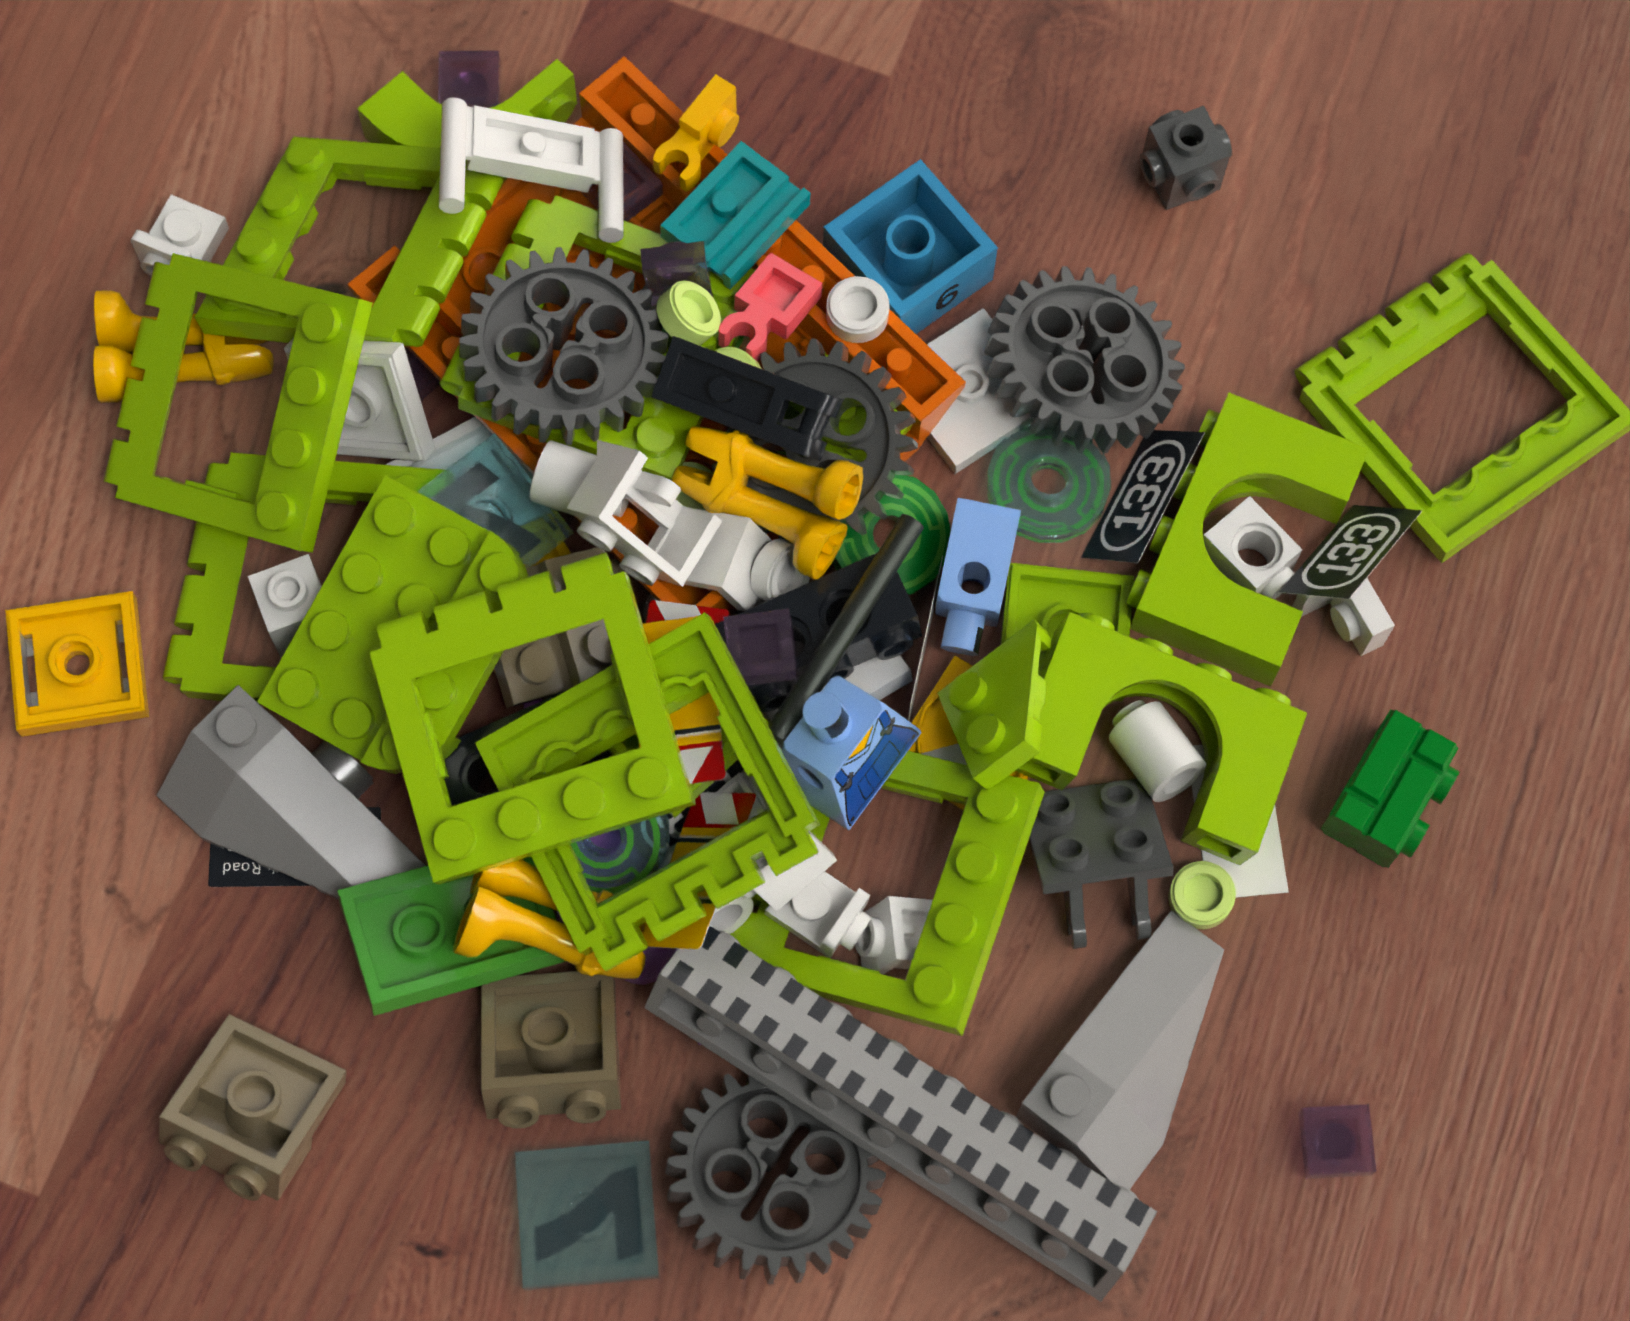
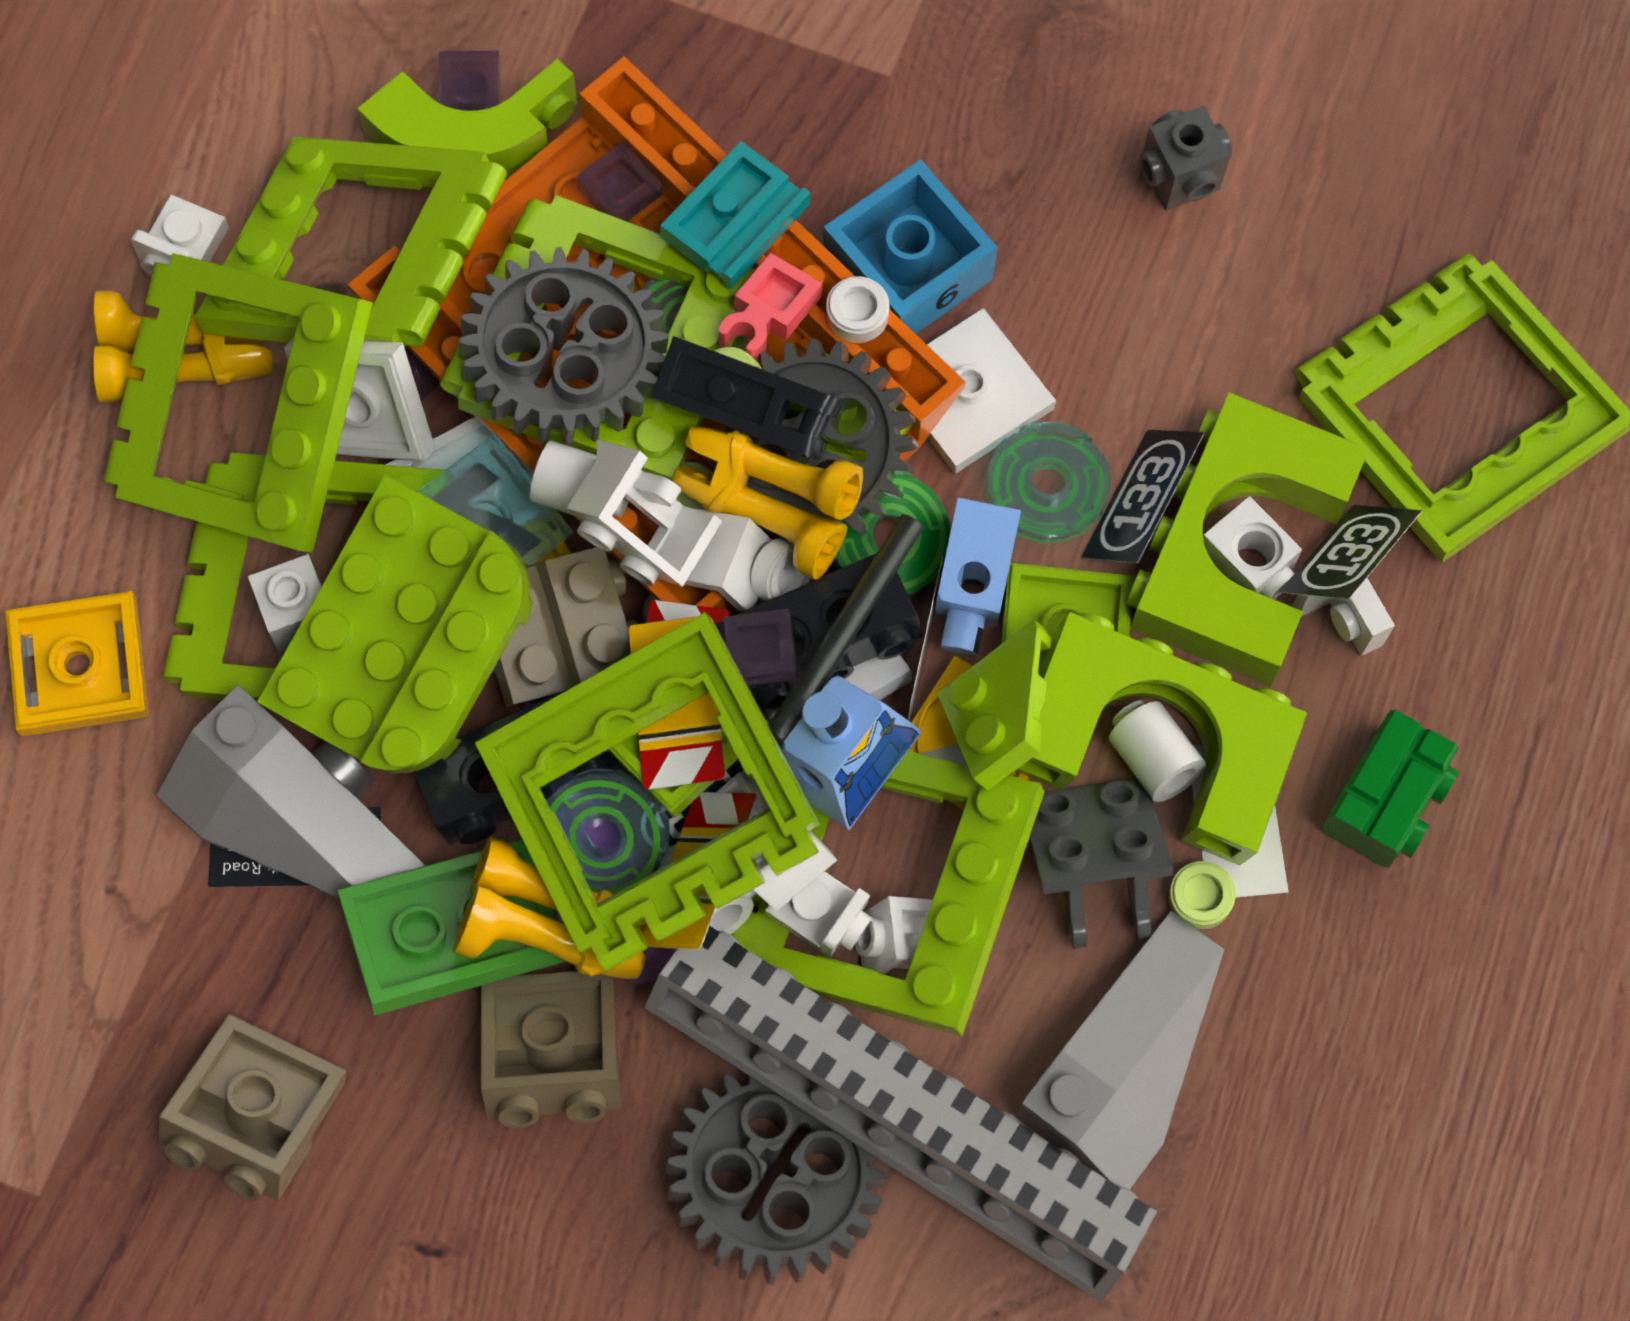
lime hinge [369,552,696,885] -> none
white plate [439,98,624,243] -> none
clear light blue tile [515,1140,660,1291] -> none
plate [640,241,713,306] -> none
yellow plate [653,74,739,192] -> none
yellowish green tile [657,280,721,345] -> none
dark grey gear [984,266,1185,453] -> none
clear purple plate [1298,1104,1377,1179] -> none

